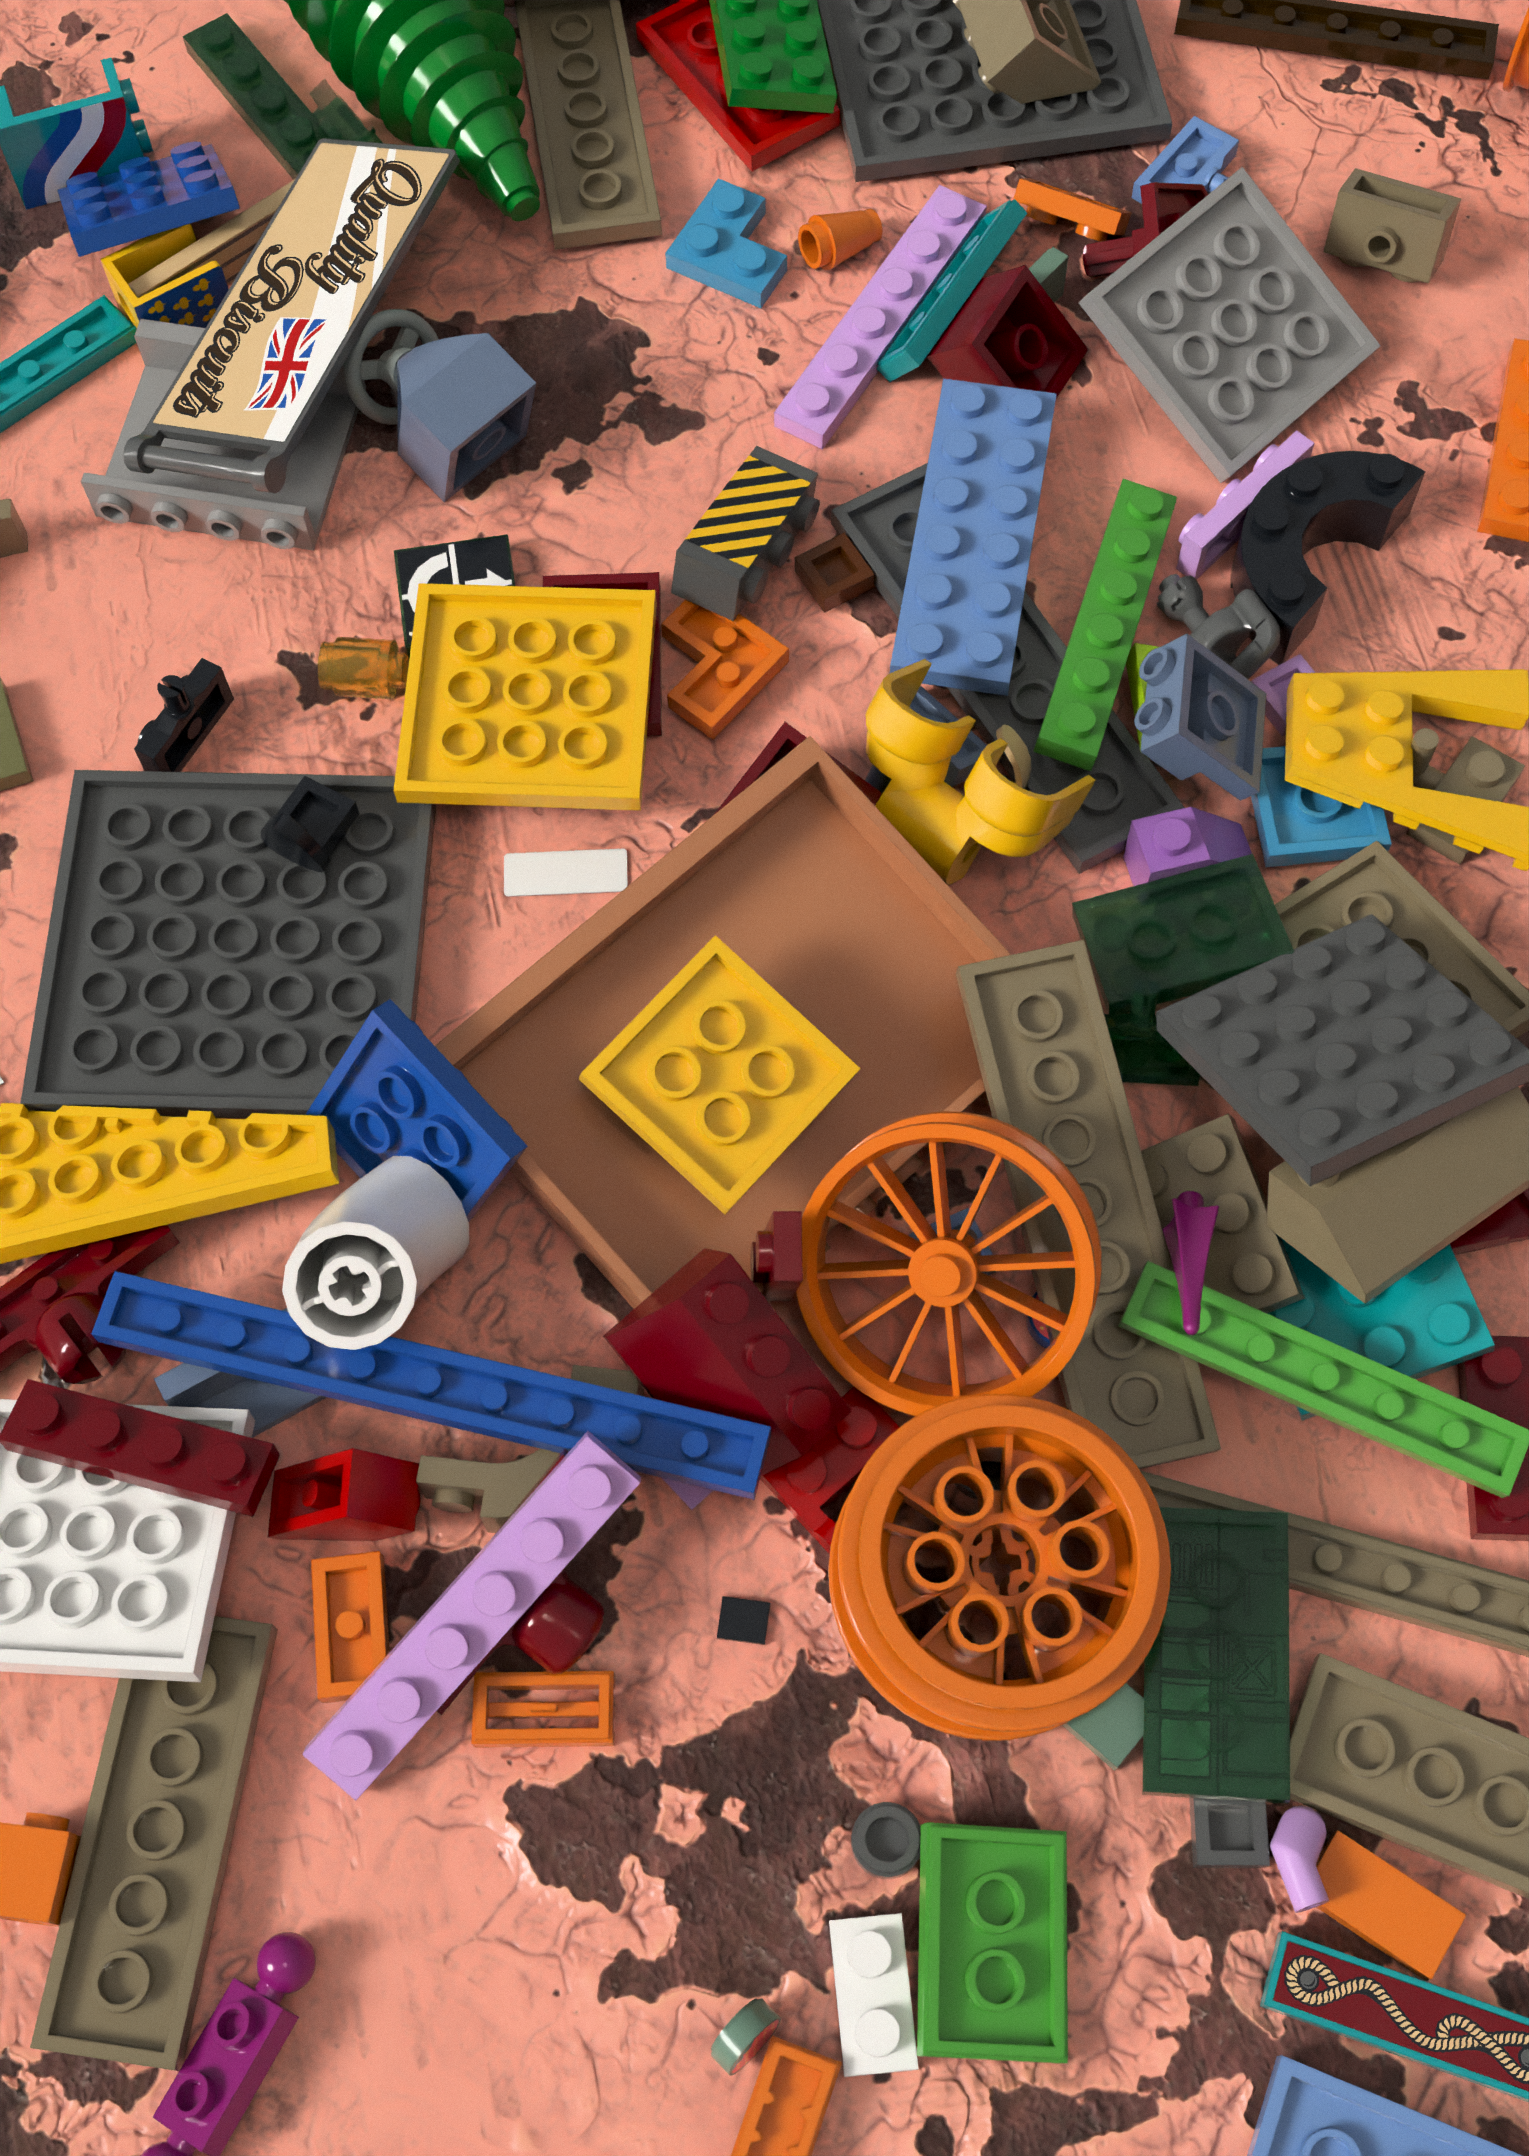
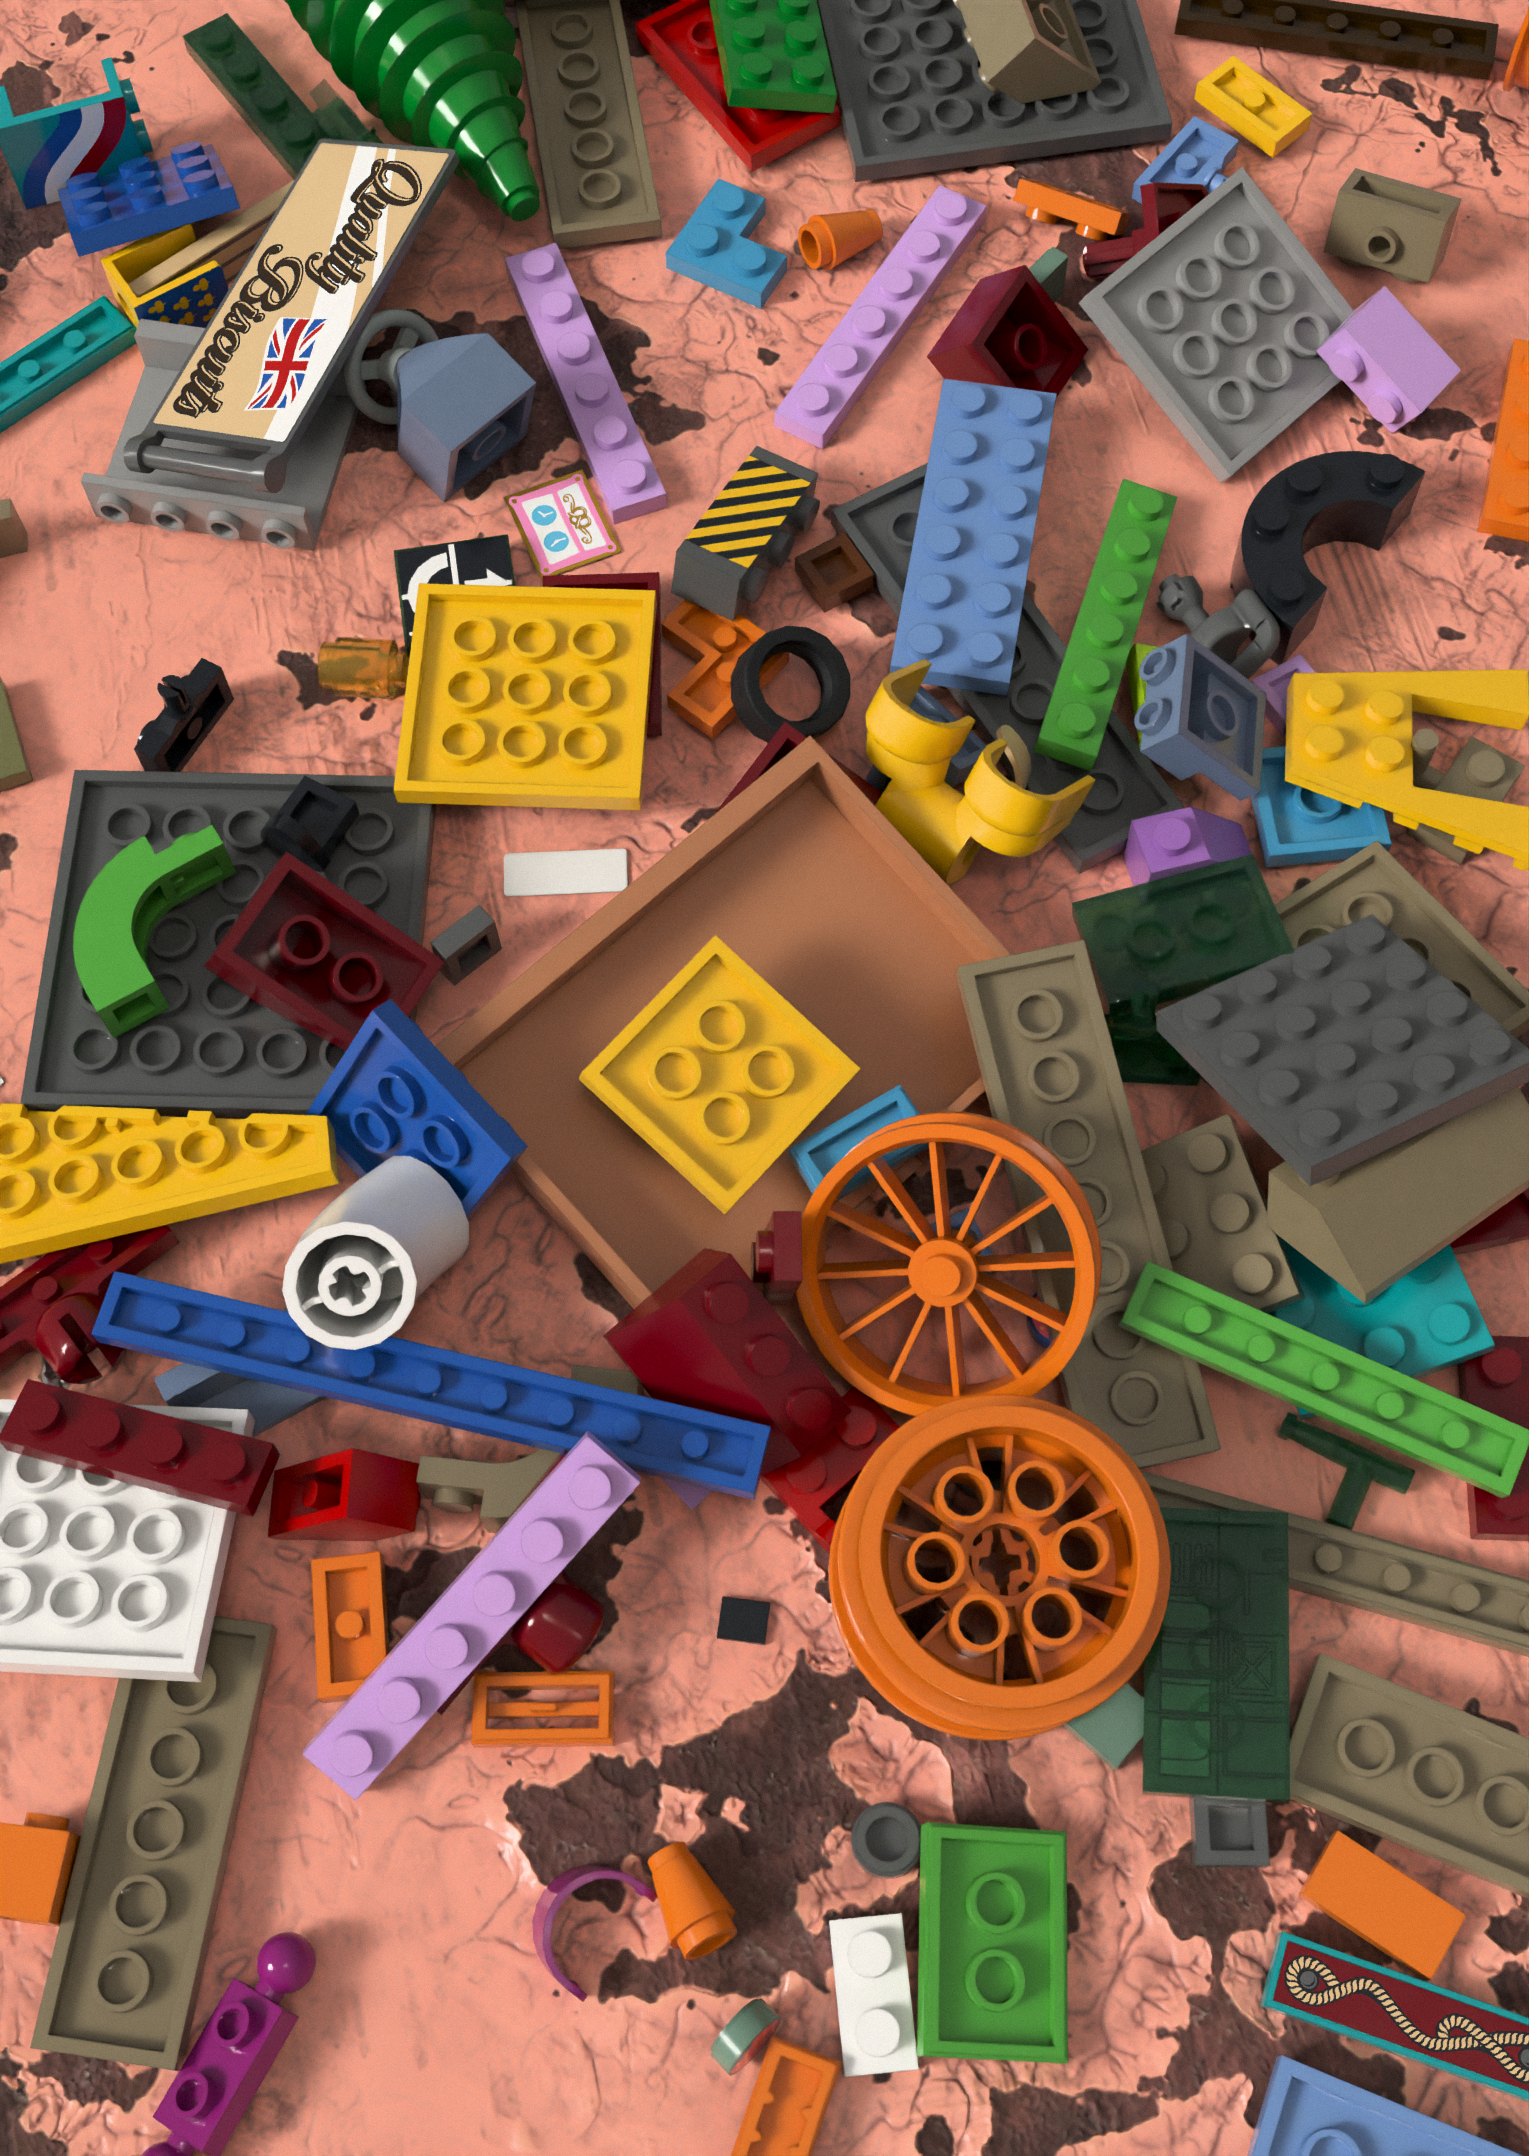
teal tile [876,199,1027,382] -> none
magenta piece [1162,1191,1219,1335] -> none
lavender plate [1176,430,1315,580] -> none
lavender arm [1270,1805,1329,1913] -> none
none -> bright green arch [73,825,237,1038]
none -> dark red slope [204,851,445,1051]
none -> dark grey tile [430,905,502,986]
none -> sticker [503,470,622,580]
none -> lavender plate [505,243,667,524]
none -> magenta helmet [532,1864,657,2002]
none -> orange cone [647,1841,737,1961]
none -> black tyre [731,626,850,743]
none -> dark azure tile [788,1085,929,1201]
none -> yellow plate [1194,55,1313,158]
none -> clear green piece [1277,1412,1415,1530]
none -> lavender brick [1316,286,1461,434]

